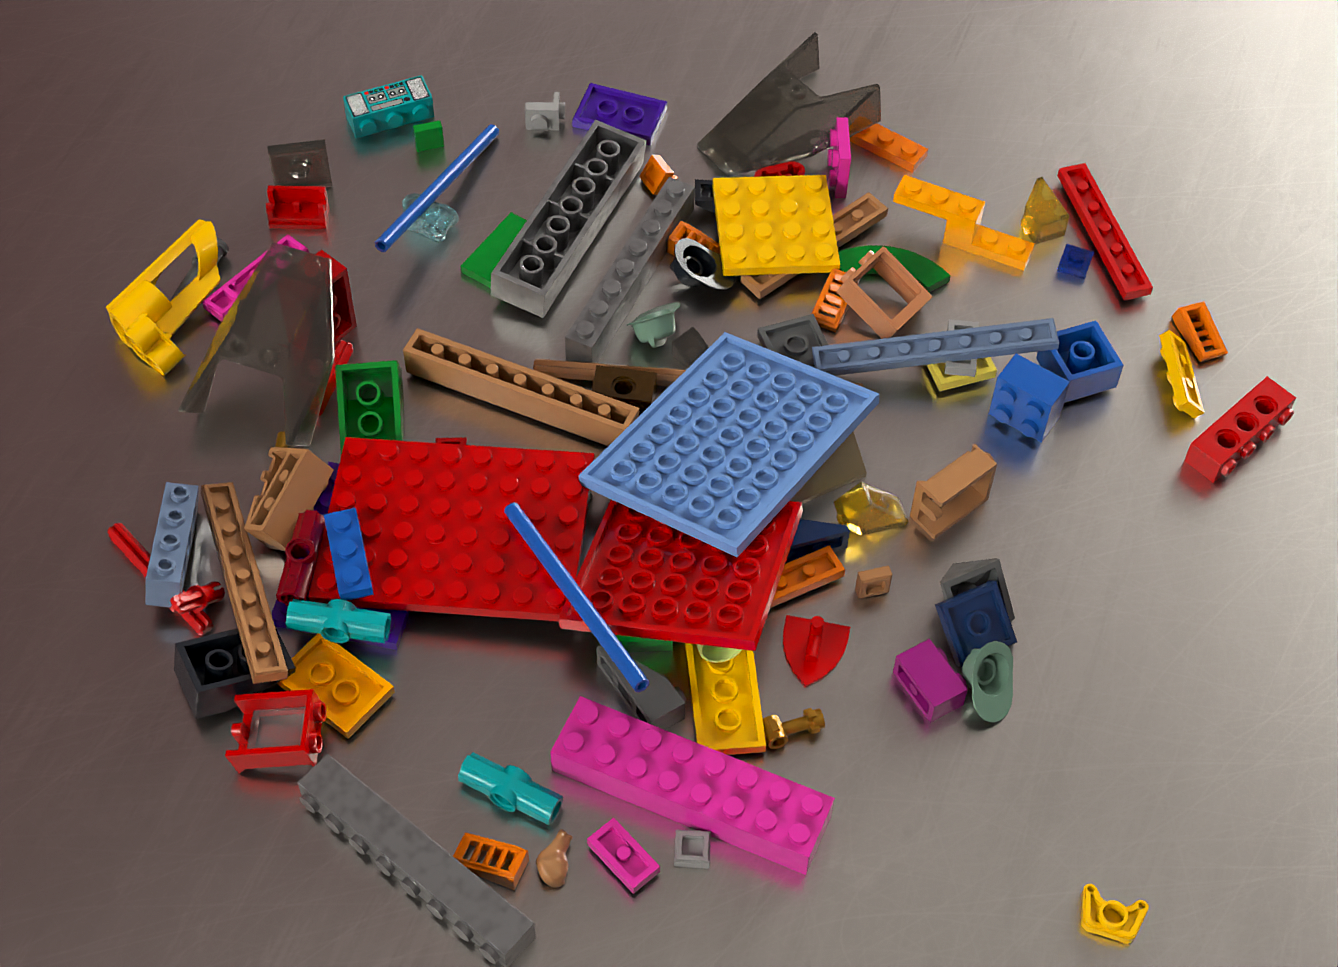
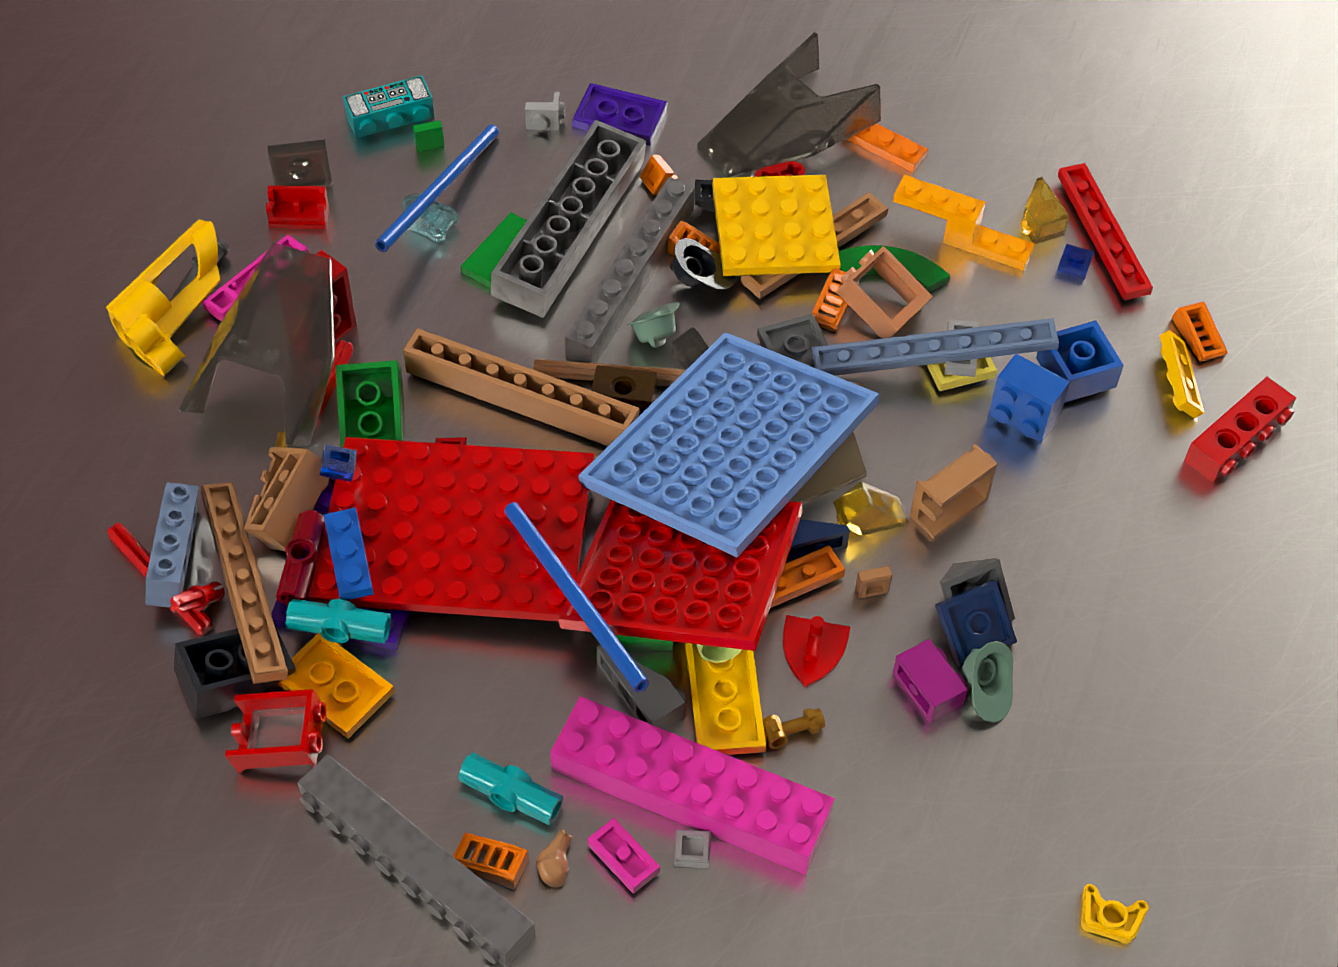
dark pink plate [827,117,851,198] -> none
none -> clear blue plate [320,444,357,482]

